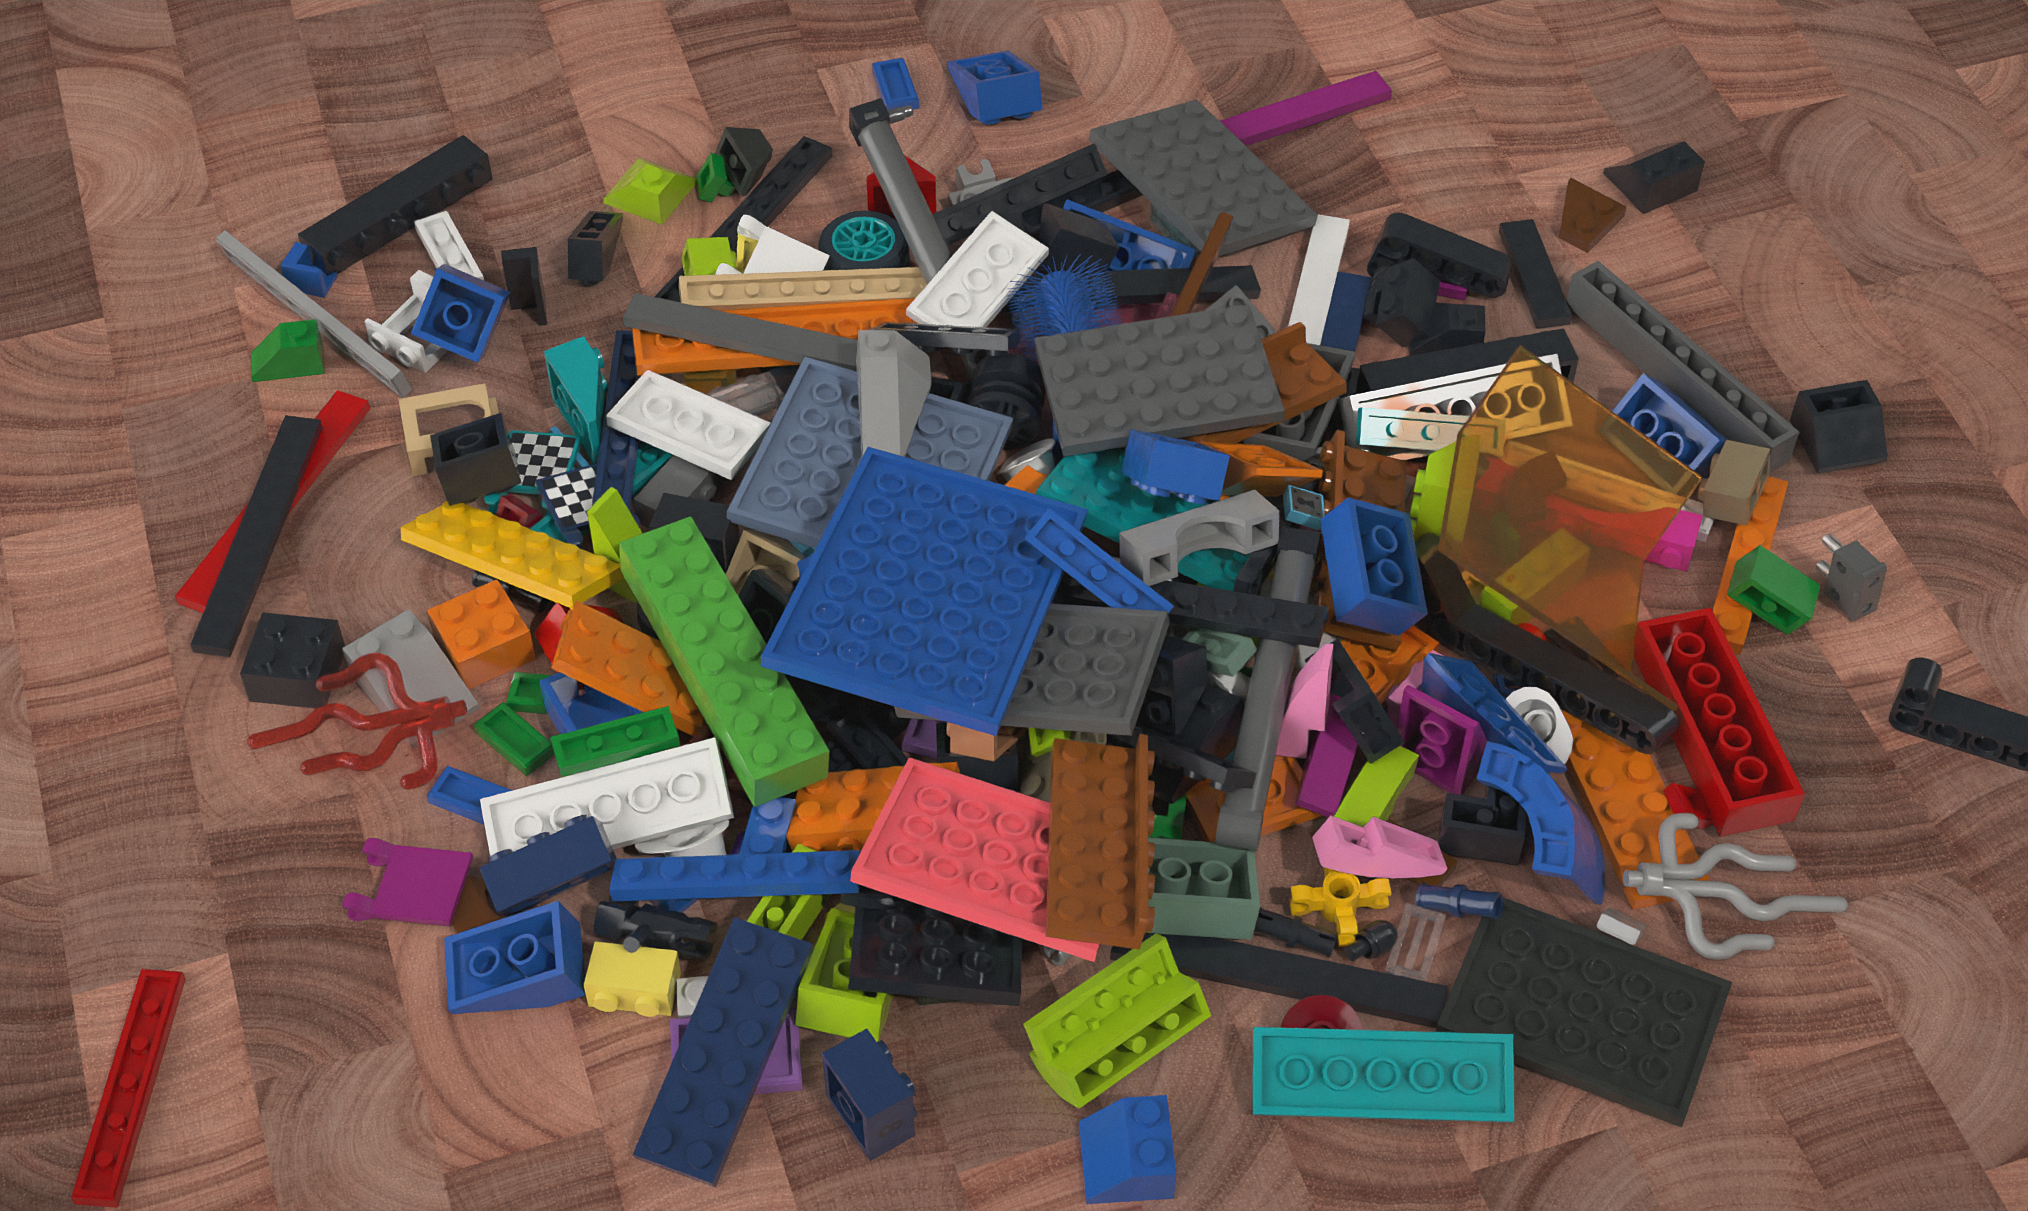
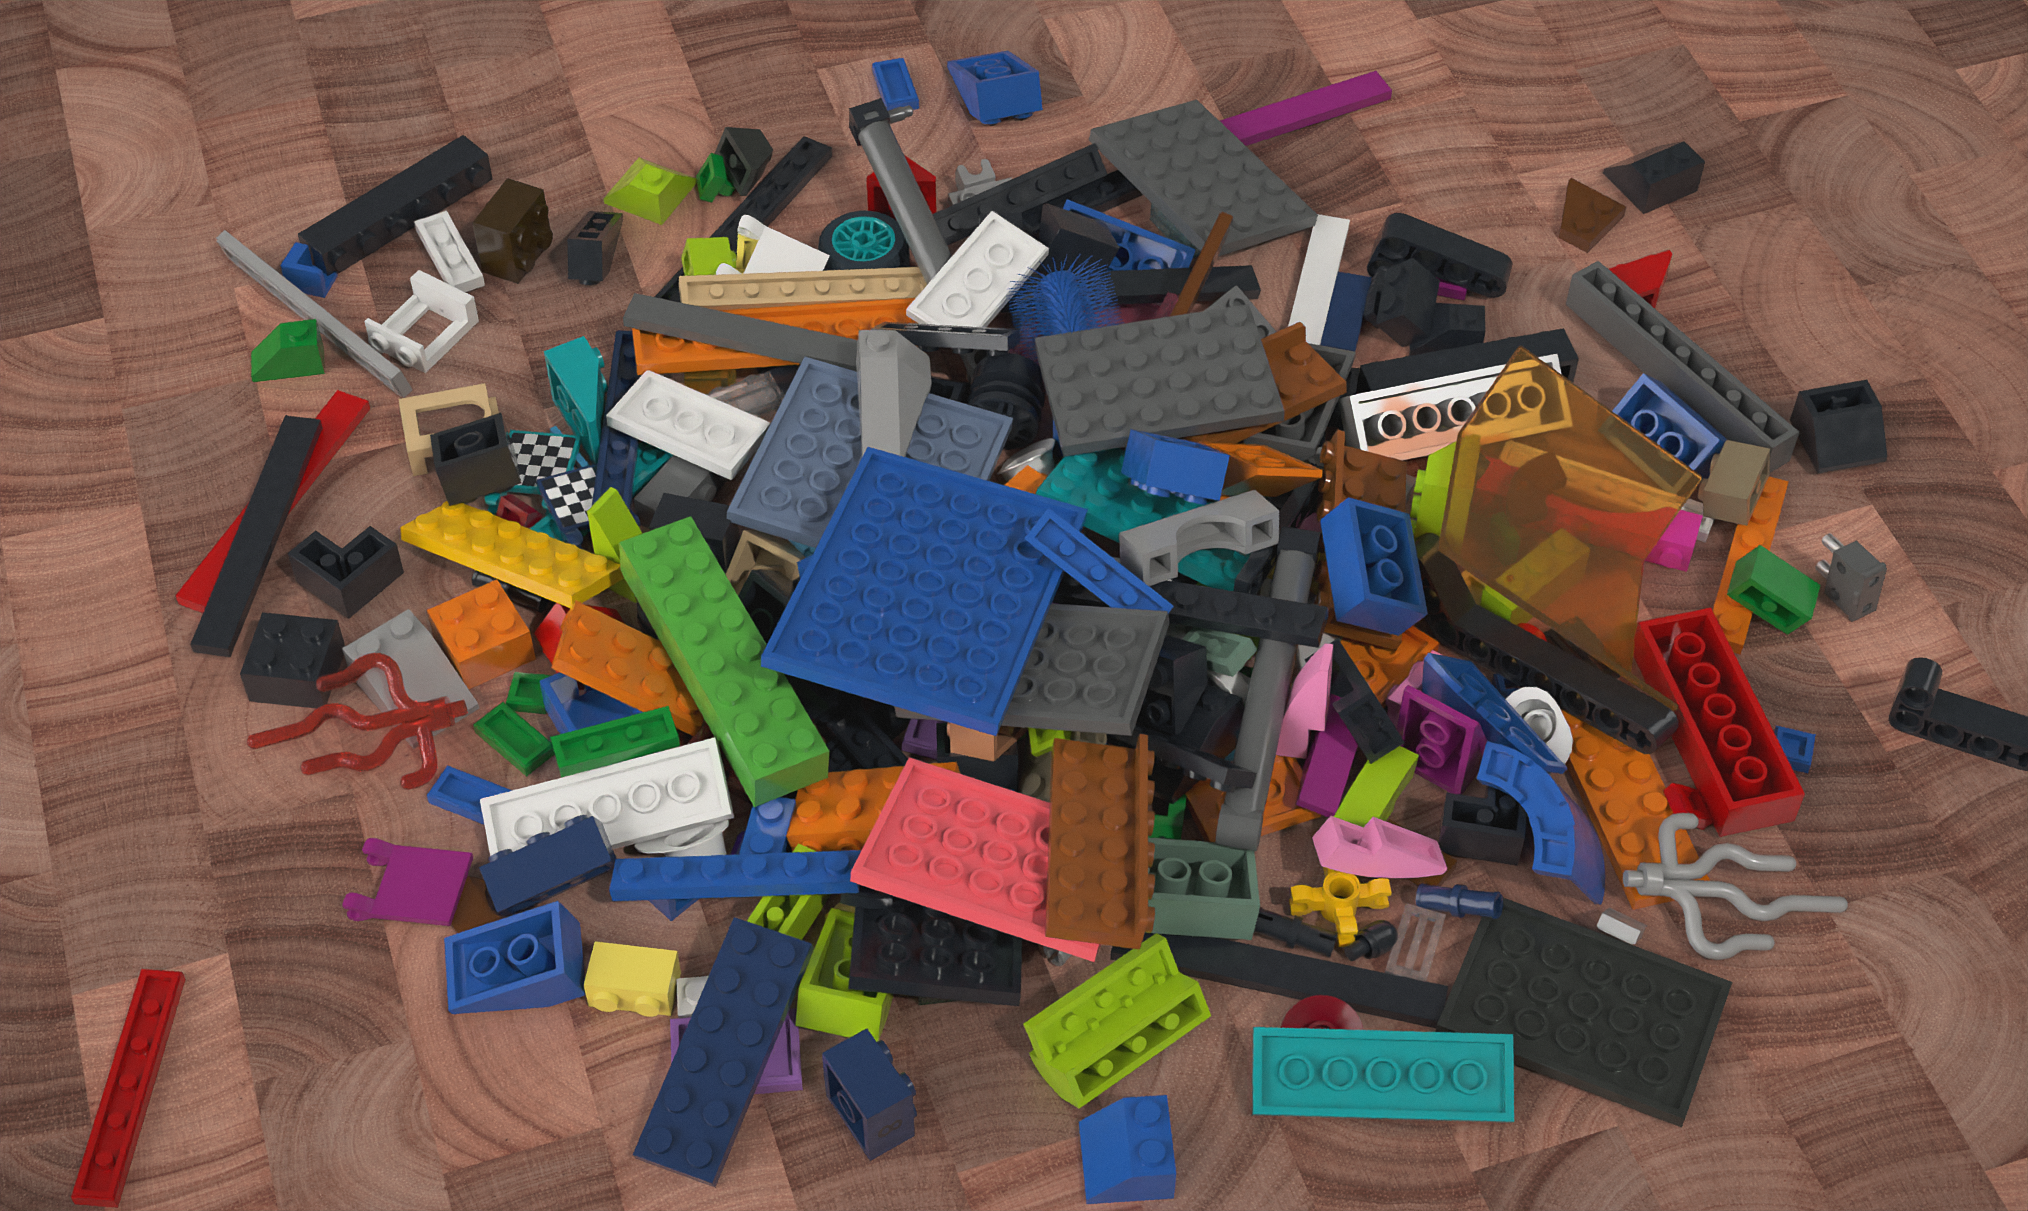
blue brick [411,264,511,363] -> none
black panel [501,247,547,326] -> none
black piece [594,895,717,962] -> none
tile [1283,485,1325,530] -> none
plate [1356,407,1505,457] -> none
black tile [1499,219,1572,329] -> none
none -> black brick [288,526,404,619]
none -> dark brown brick [472,178,553,284]
none -> red slope [1609,250,1673,308]
none -> blue tile [1774,725,1816,773]

